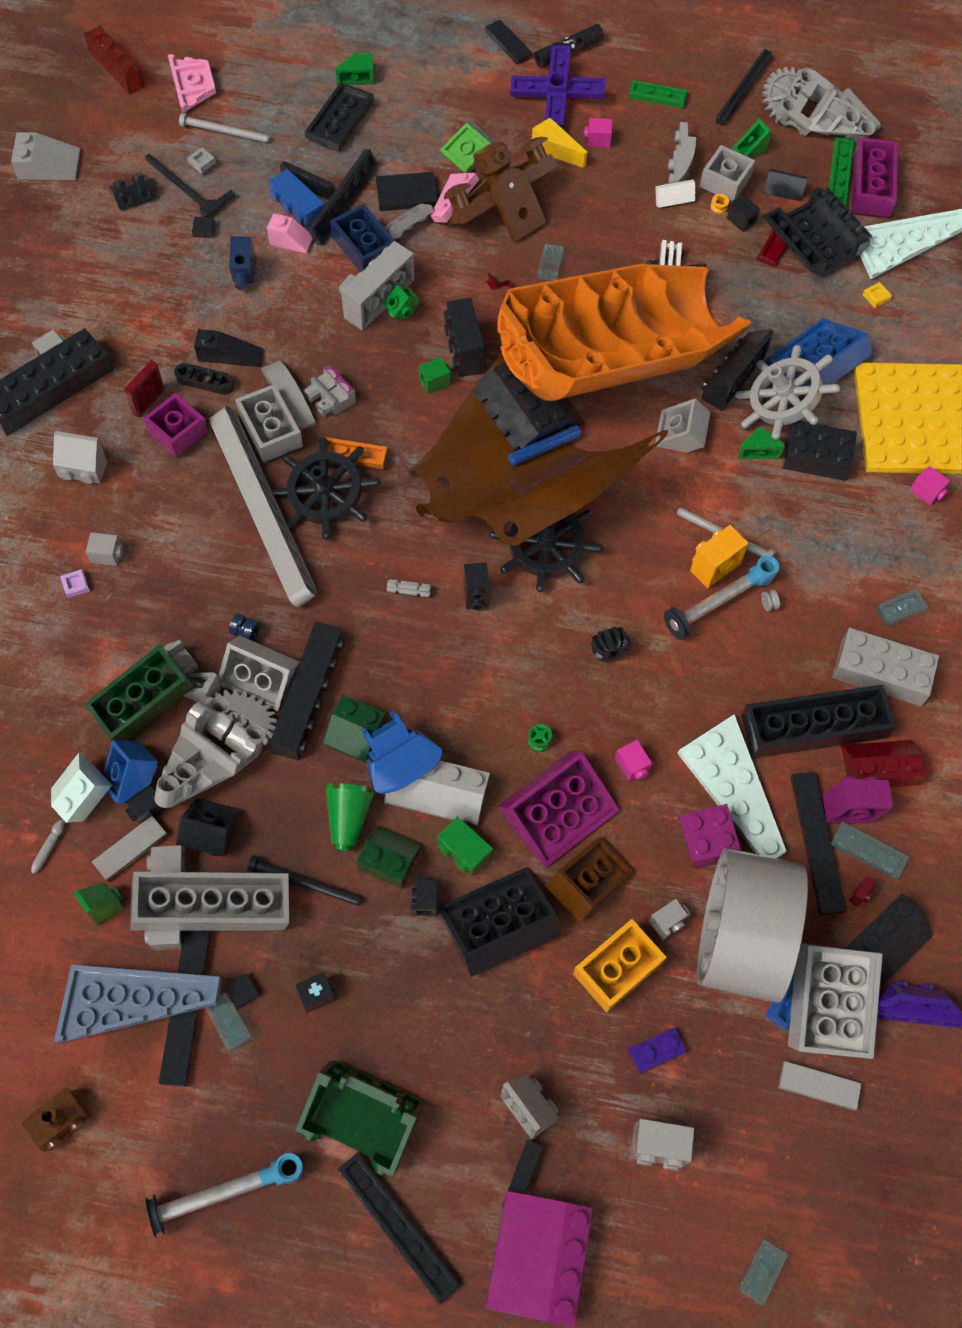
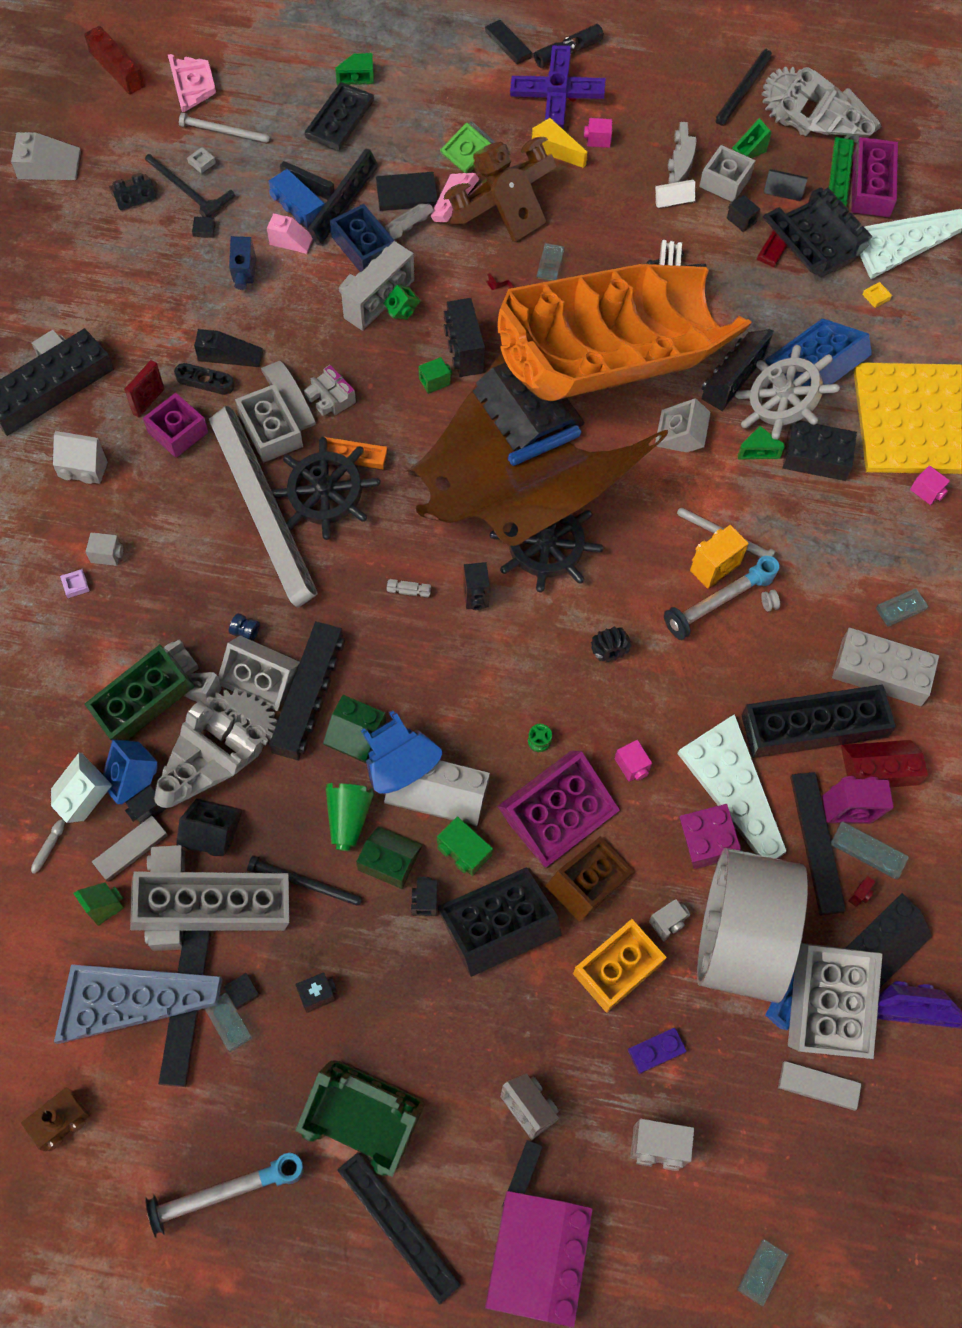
green tile [628,80,687,109] -> none
light orange bush [711,194,730,214] -> none

